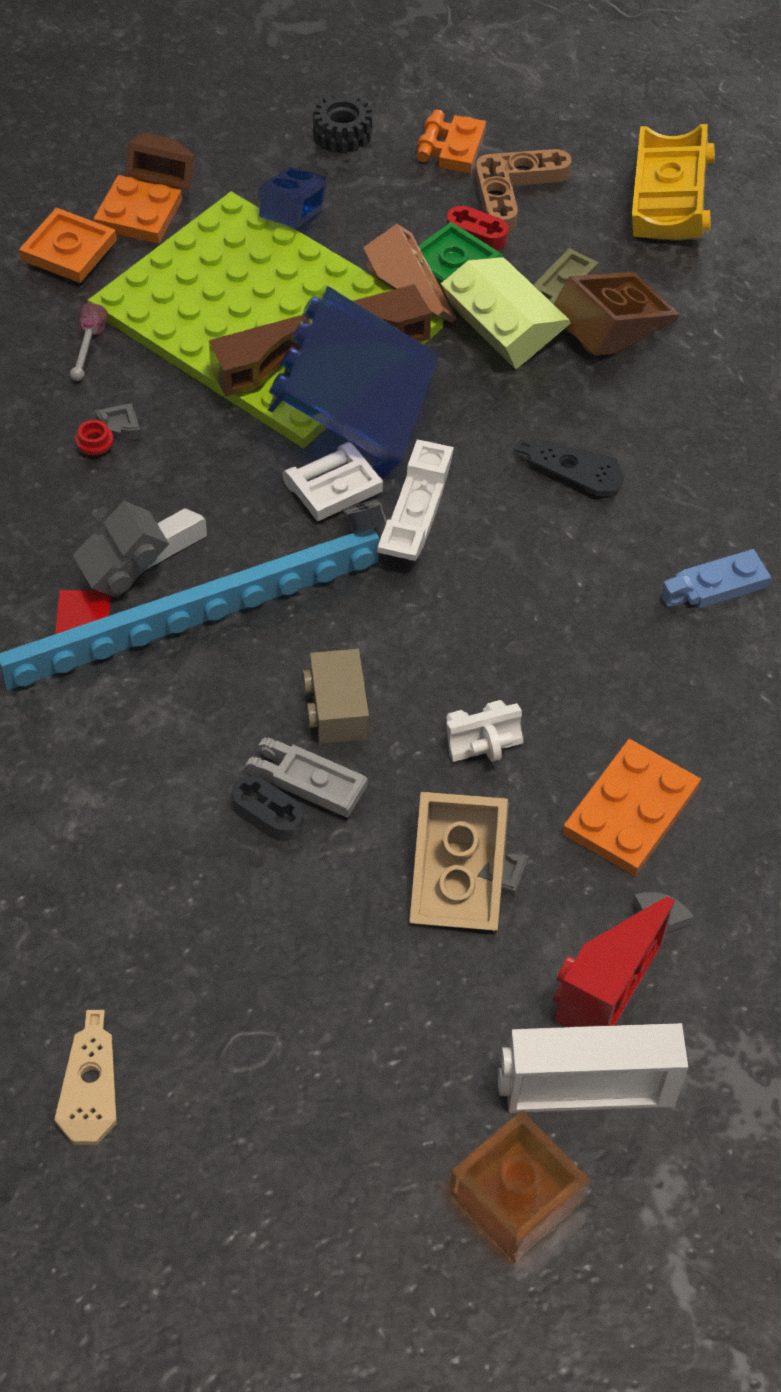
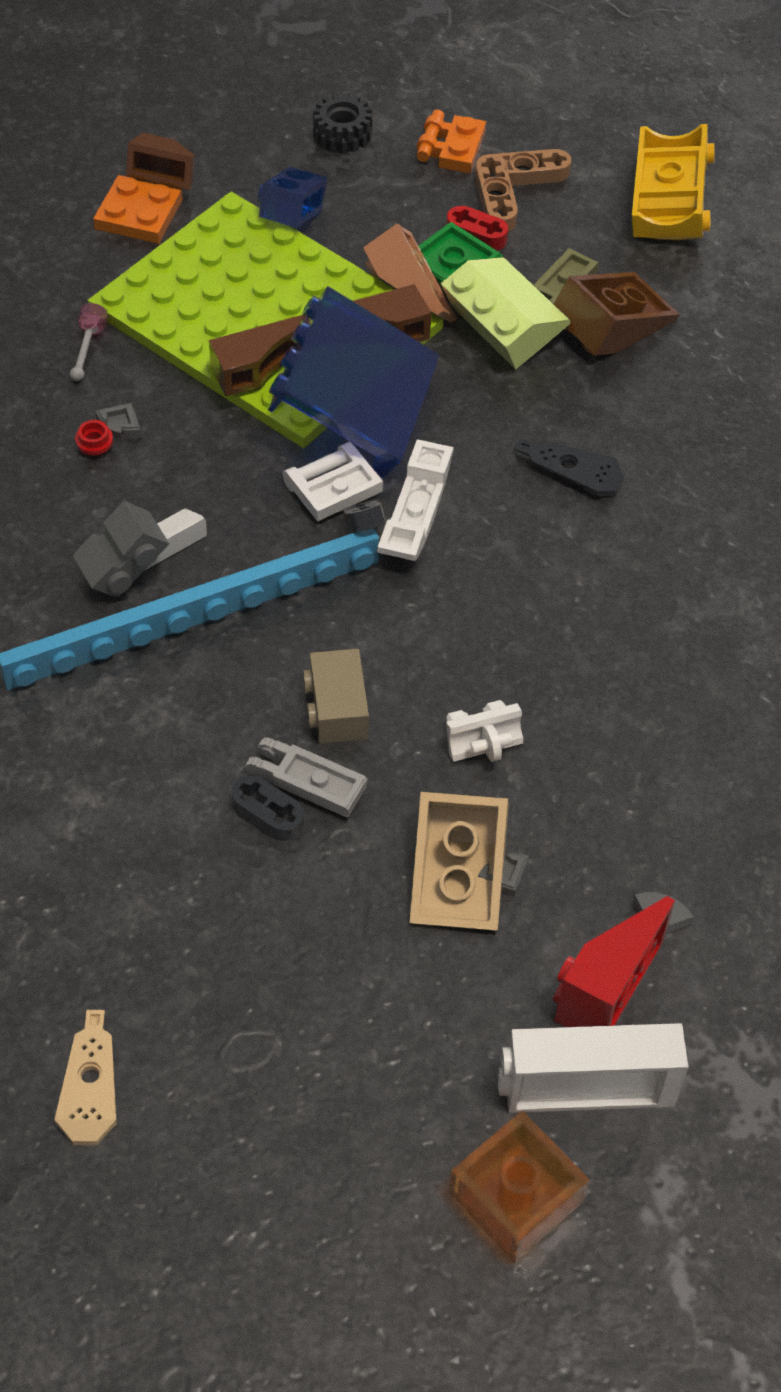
orange plate [19,208,117,283] -> none
red sticker [55,590,111,634] -> none
orange plate [562,739,701,877] -> none
medium blue hinge [661,549,771,608] -> none

